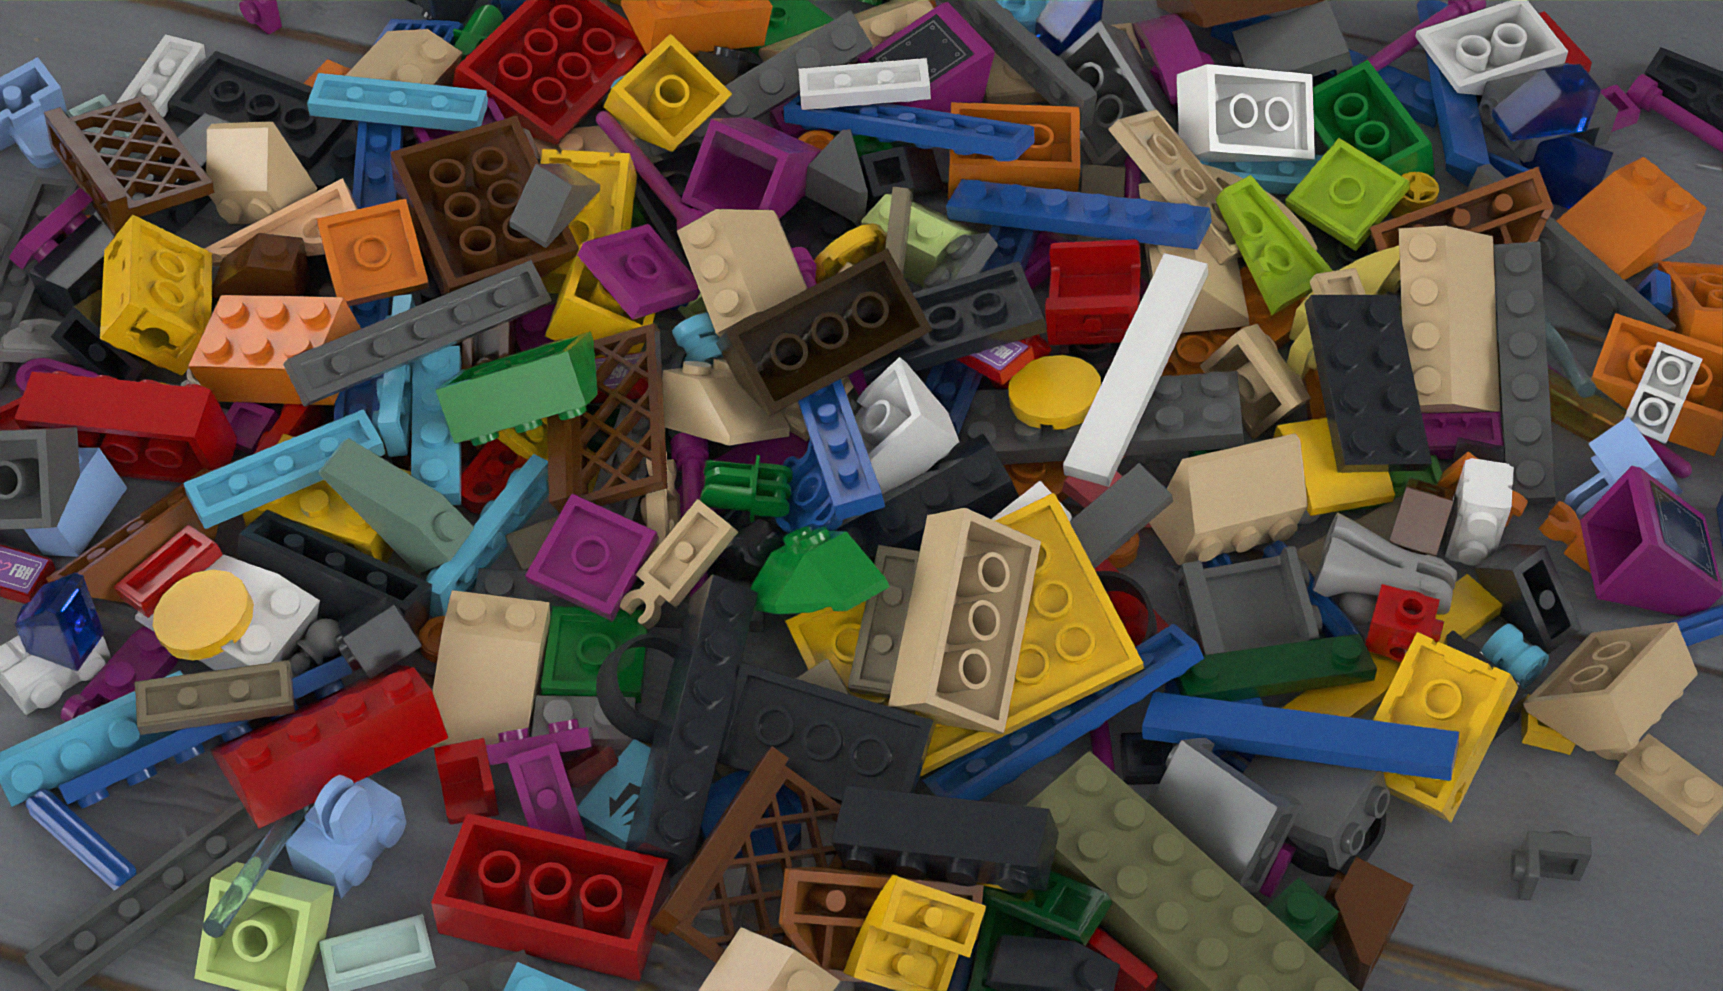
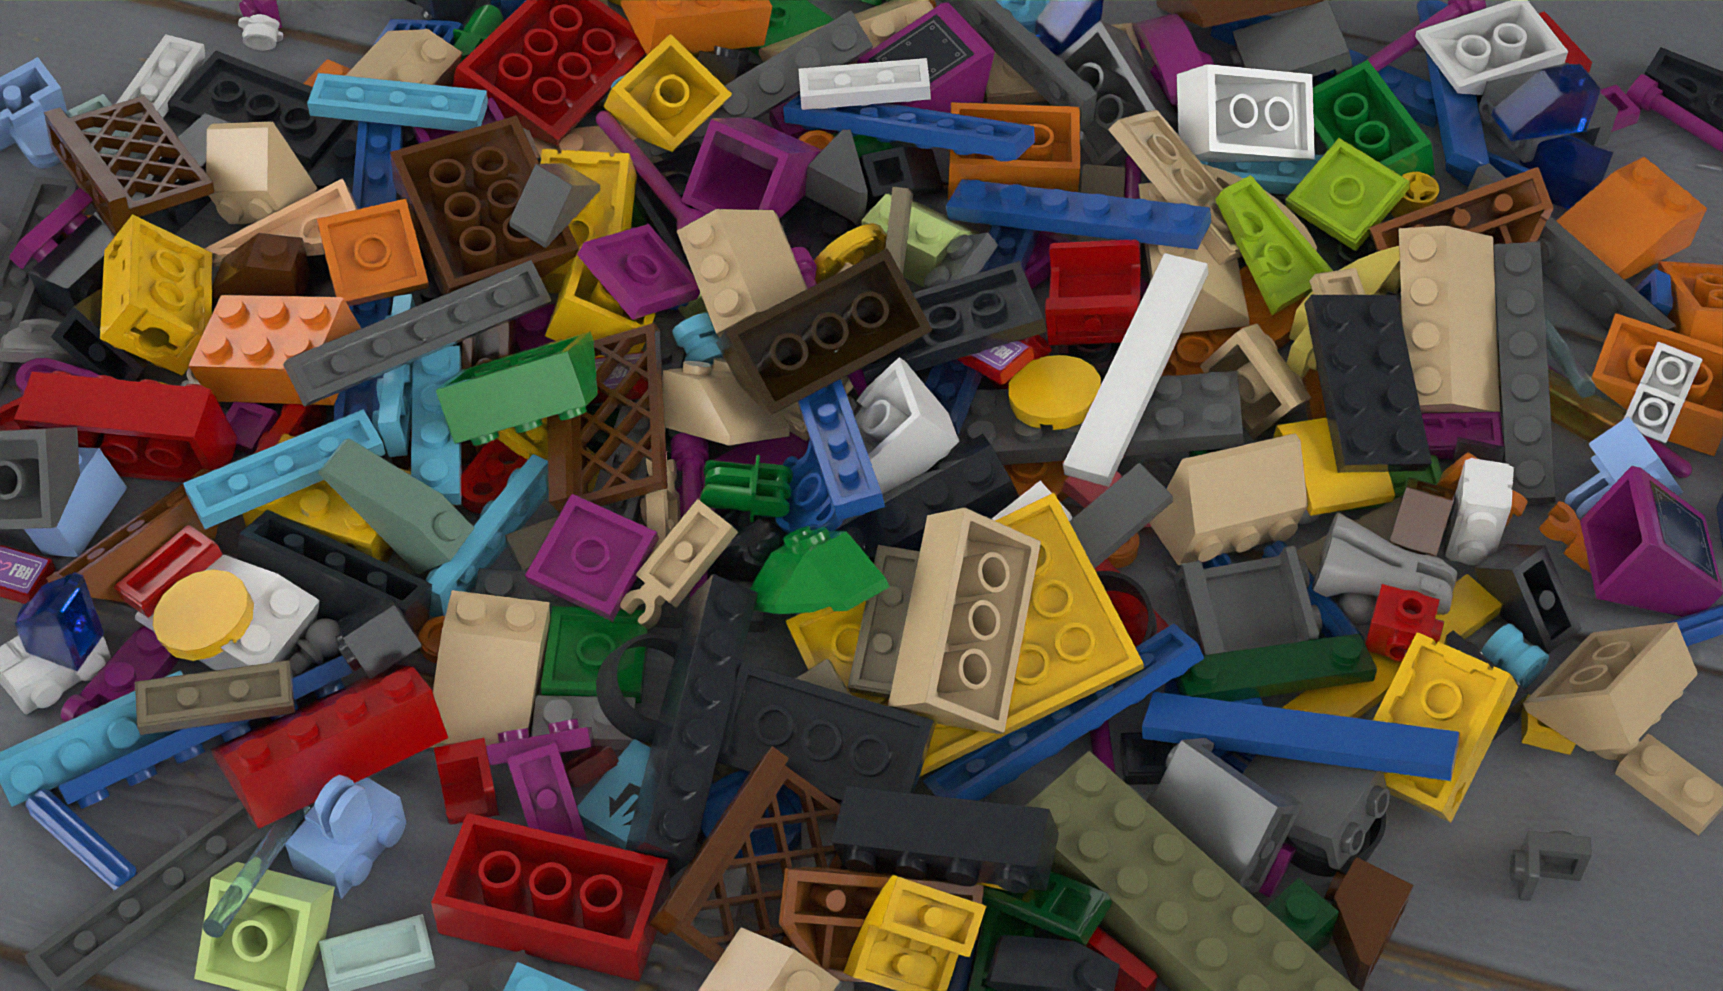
none -> white plate [238,14,283,51]

